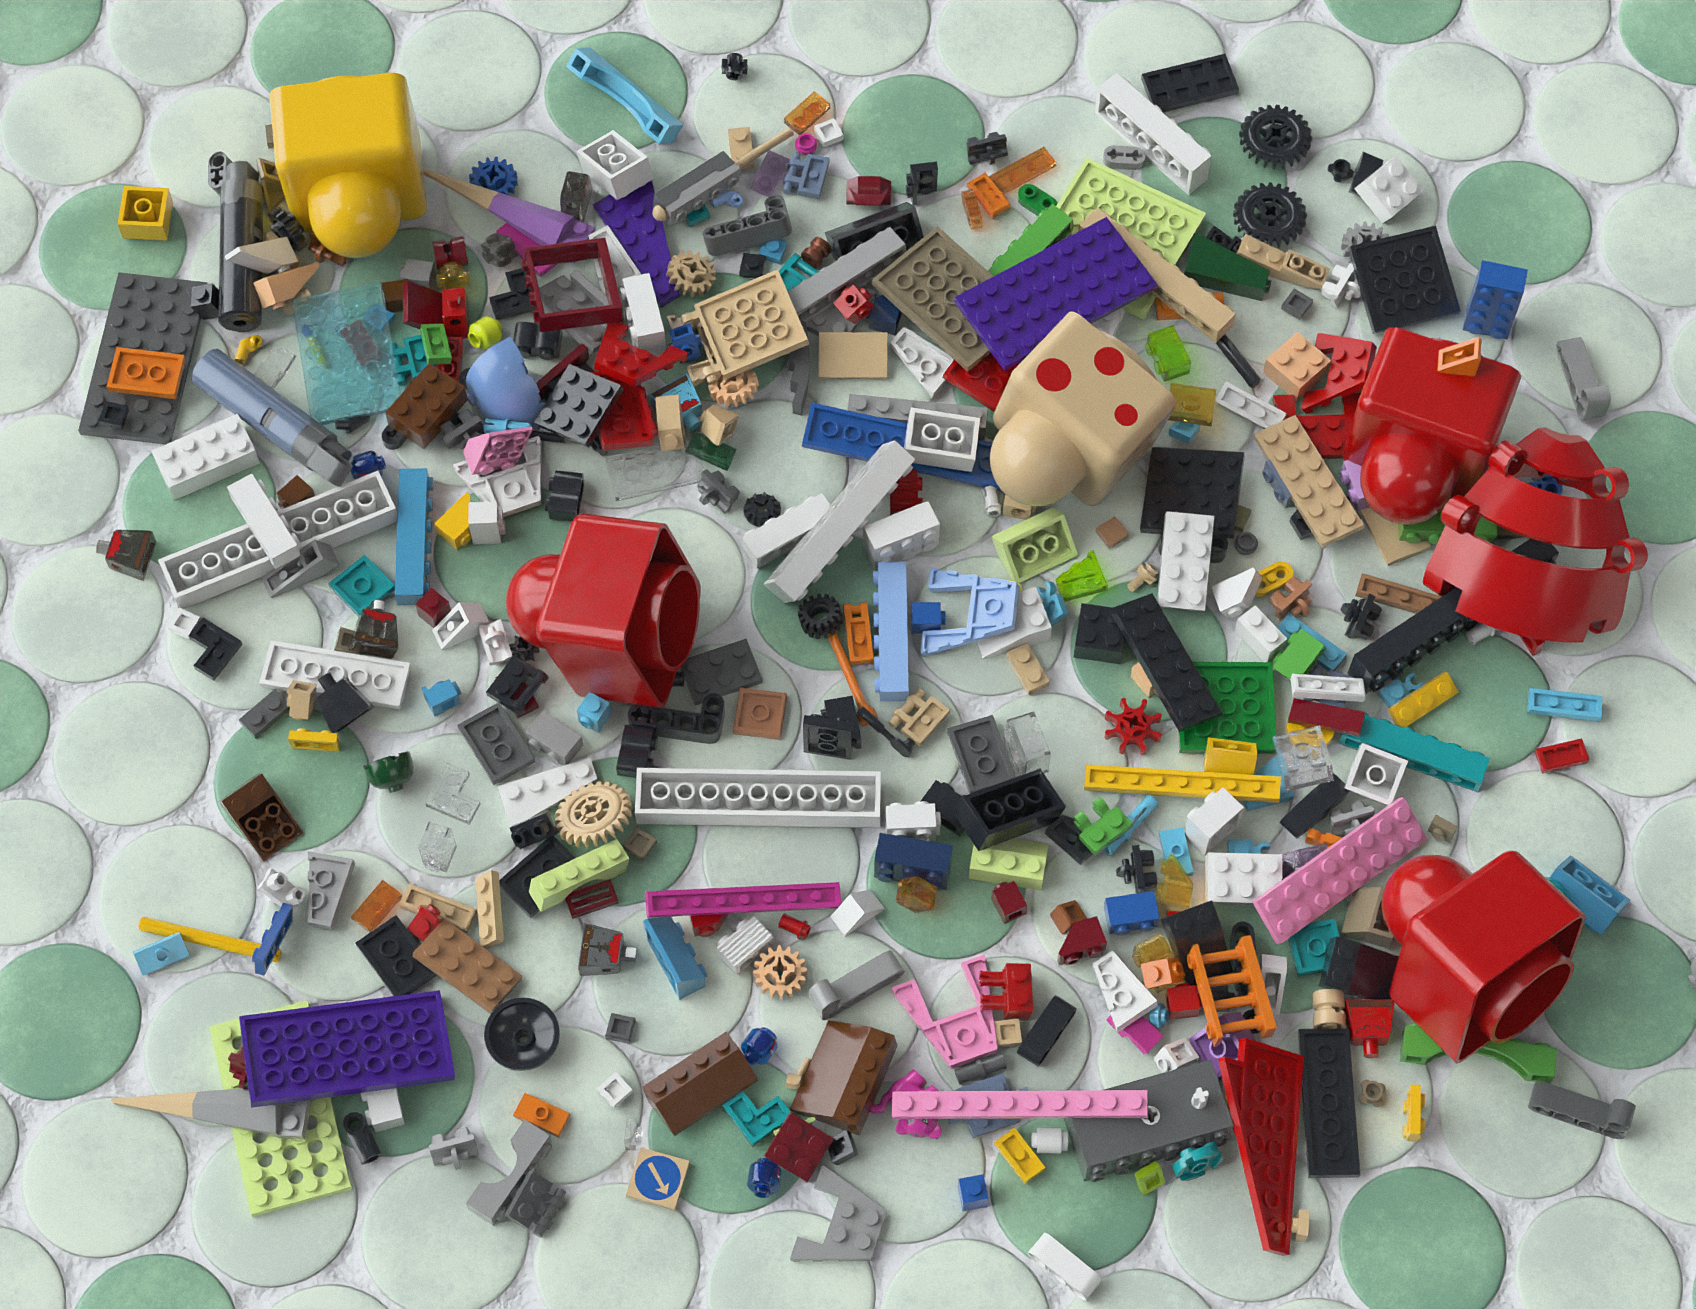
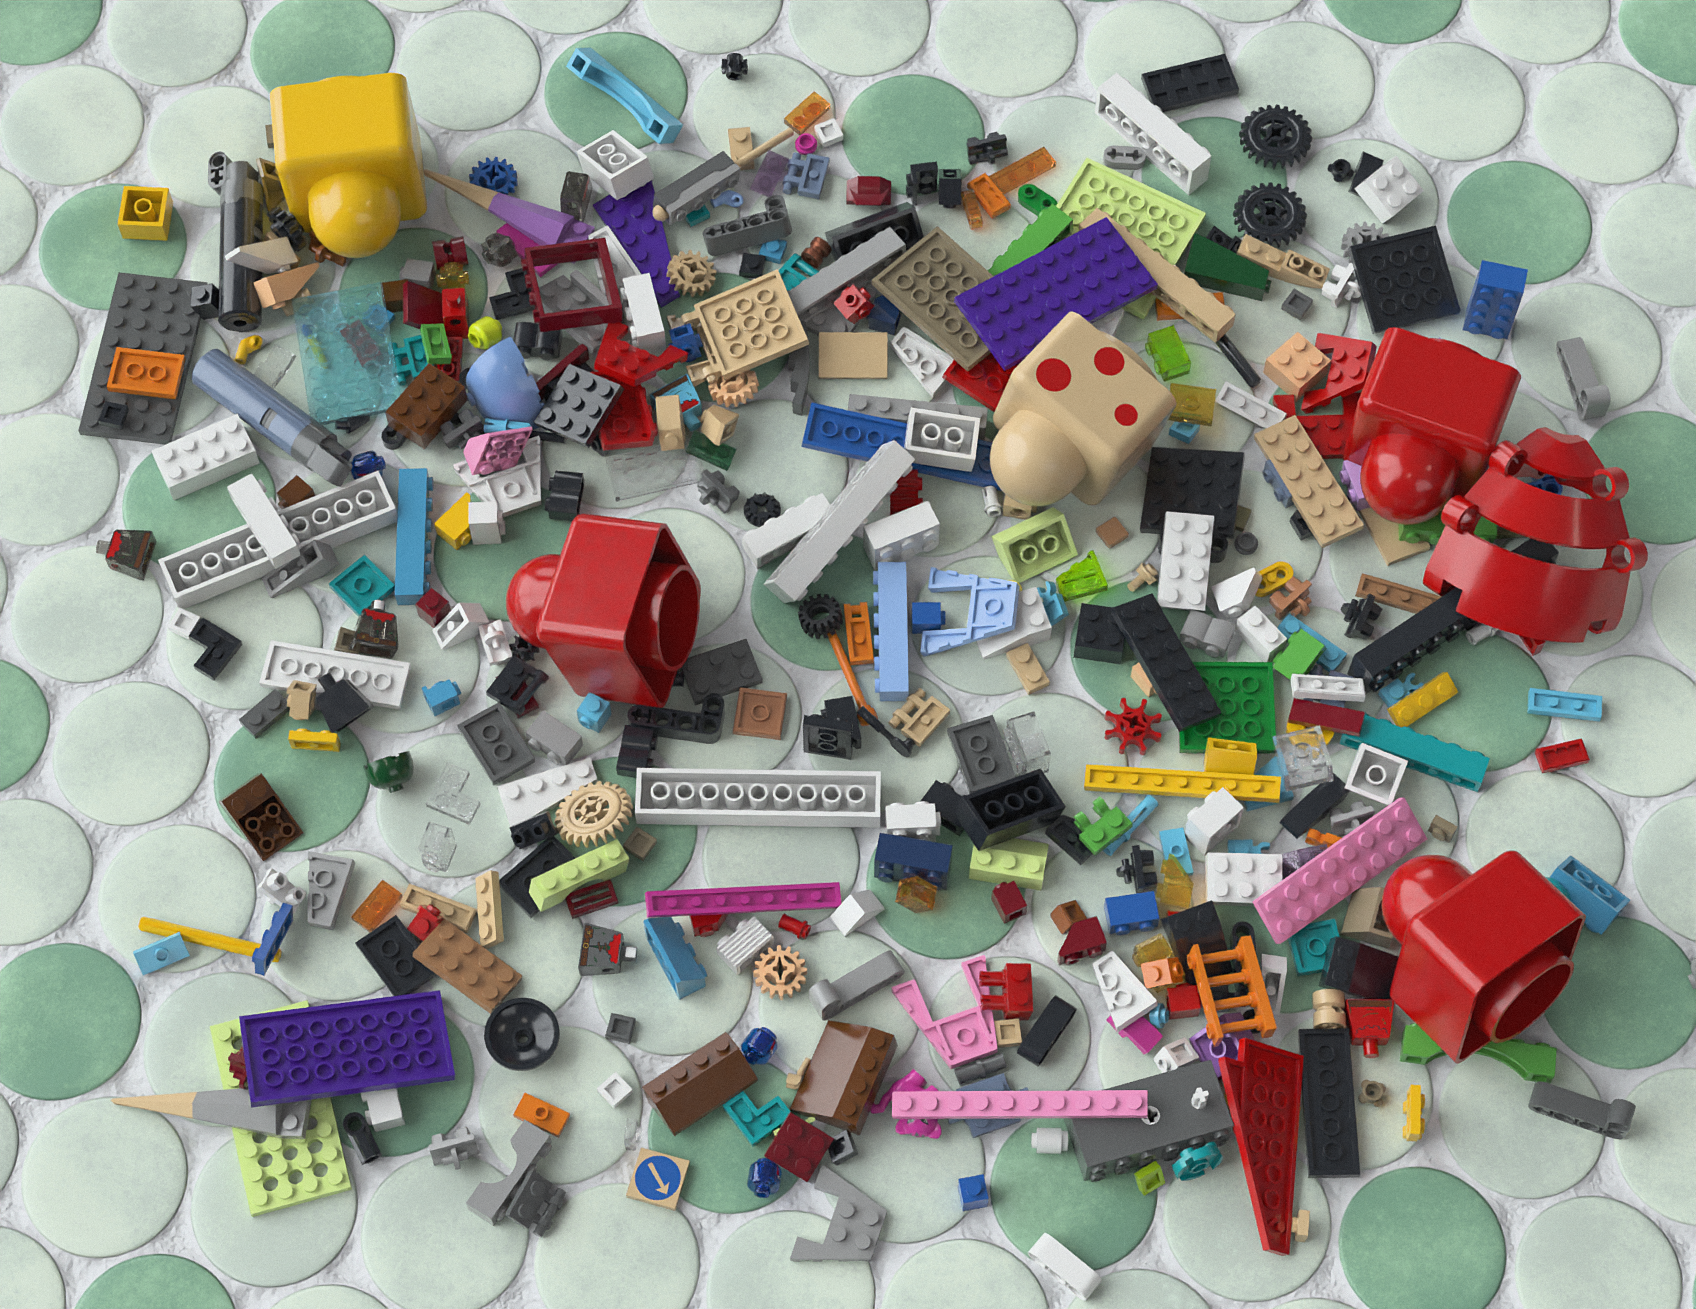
yellow plate [994,1128,1045,1185] -> none
orange slope [1438,337,1482,376] -> none
none -> black slope [938,169,962,208]
none -> light grey brick [1180,610,1235,657]

